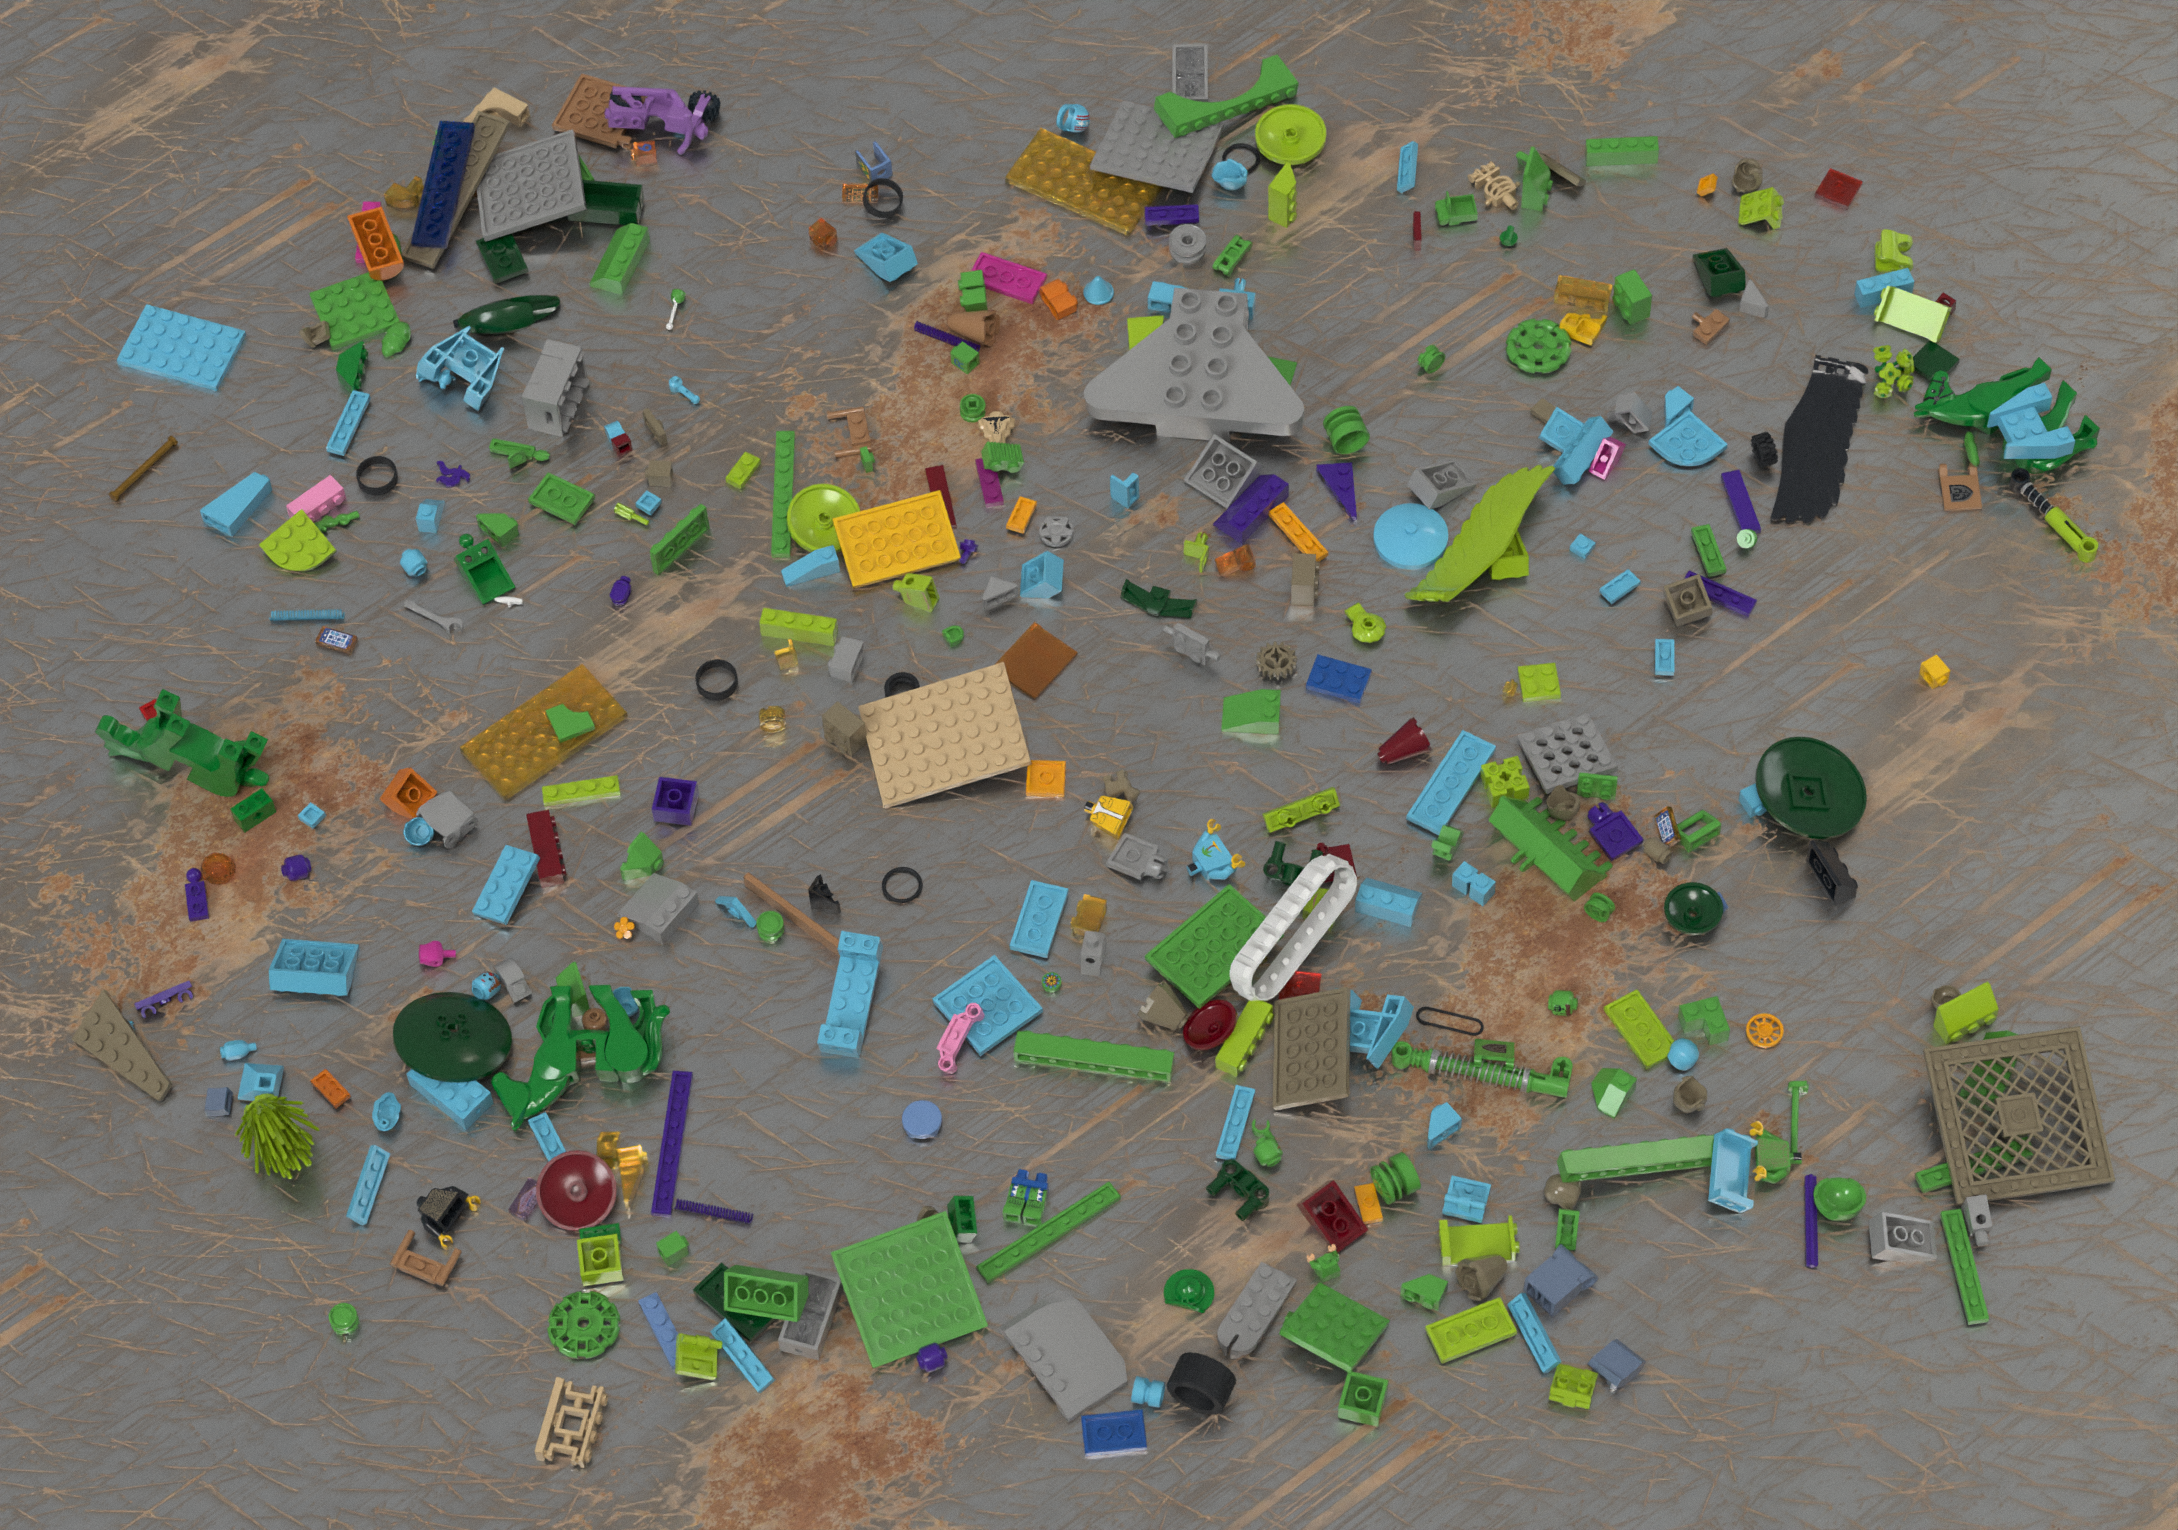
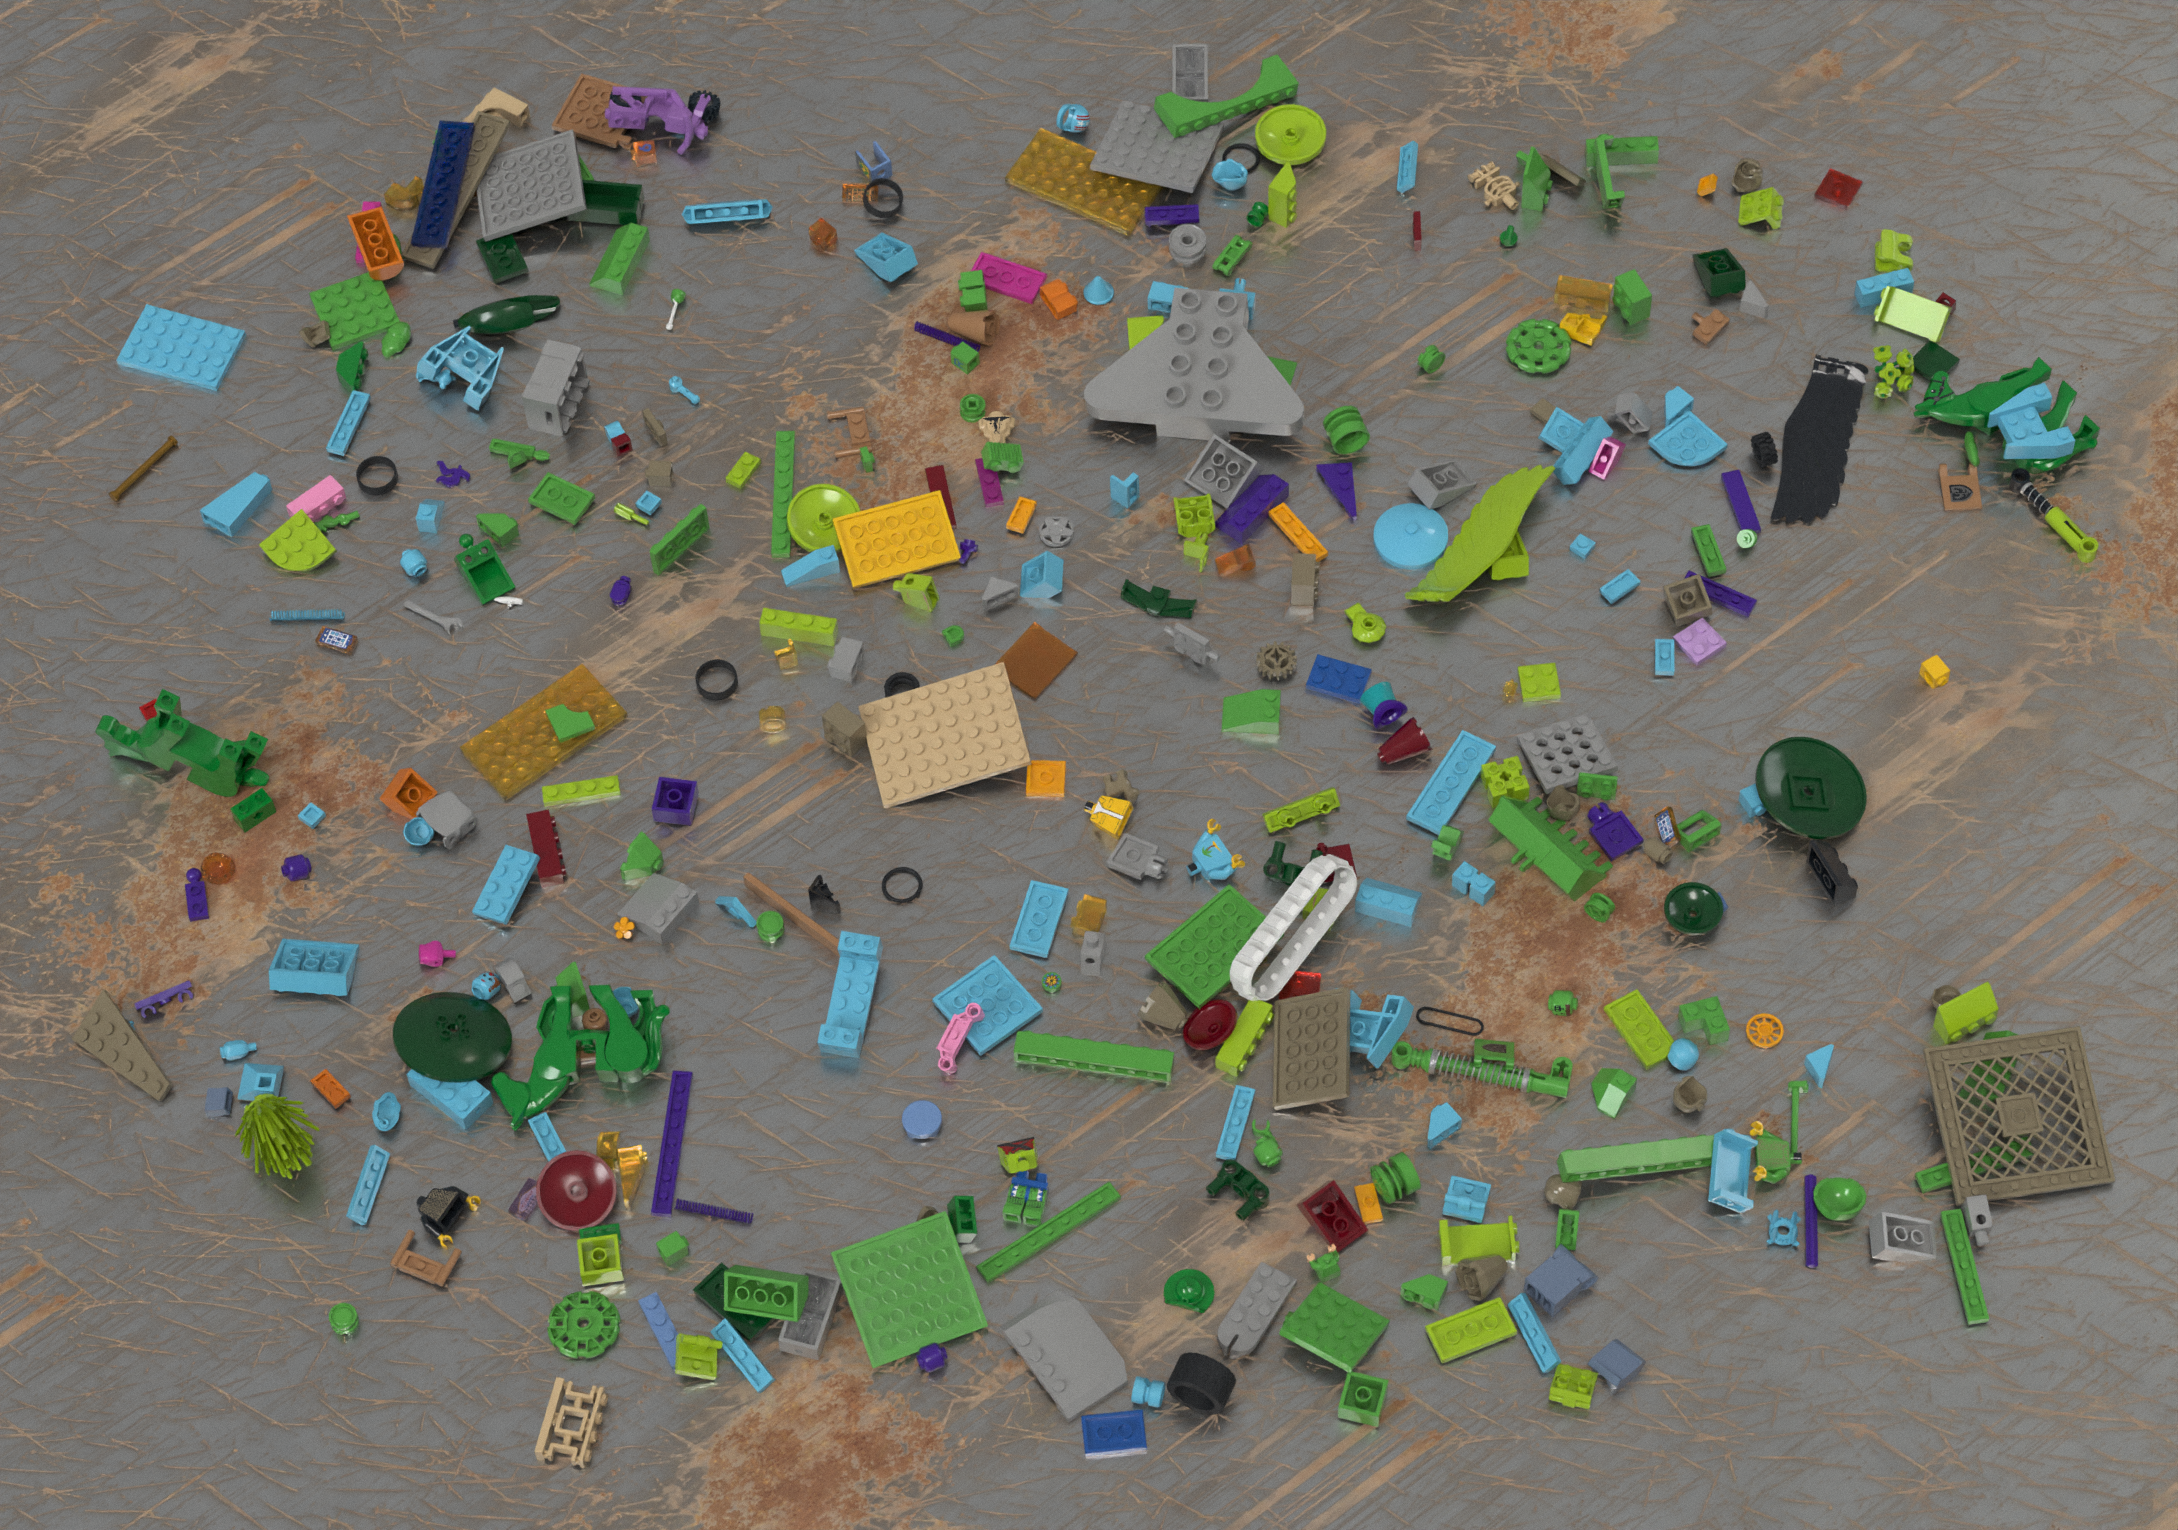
bright green piece [1435,191,1478,226] -> none
none -> medium azure brick [682,199,773,224]
none -> lime torso [997,1137,1038,1173]
none -> lime slope [1173,493,1215,538]
none -> green wheel [1246,202,1268,227]
none -> hat [1360,682,1408,729]
none -> bright green panel [1592,134,1625,209]
none -> lavender plate [1673,617,1727,666]
none -> medium azure piece [1766,1210,1801,1247]
none -> medium azure slope [1804,1044,1834,1088]

